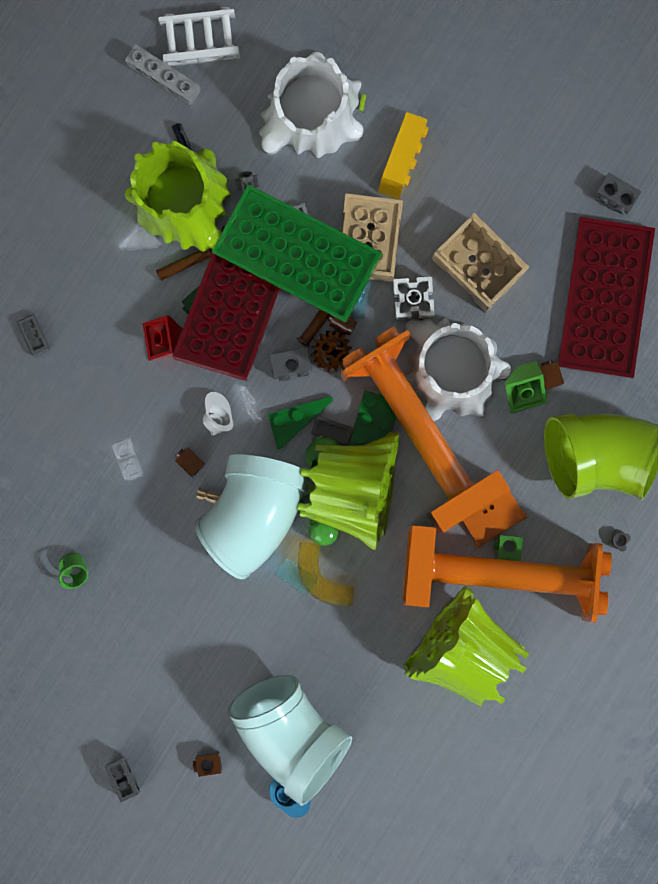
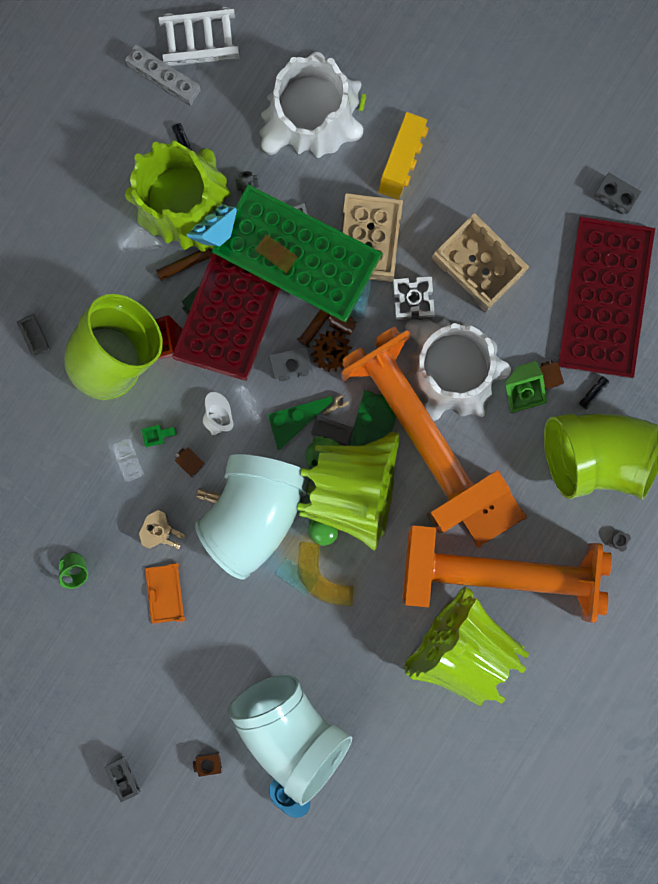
bright green brick [494,535,523,561] -> none
none -> lime cylinder [64,294,163,400]
none -> tan hinge [139,510,186,549]
none -> green plate [141,425,177,448]
none -> orange door [145,563,185,624]
none -> medium azure slope [187,205,237,246]
none -> clear orange plate [255,234,298,273]
none -> tan hand [323,395,349,415]
none -> black axle [579,376,609,409]

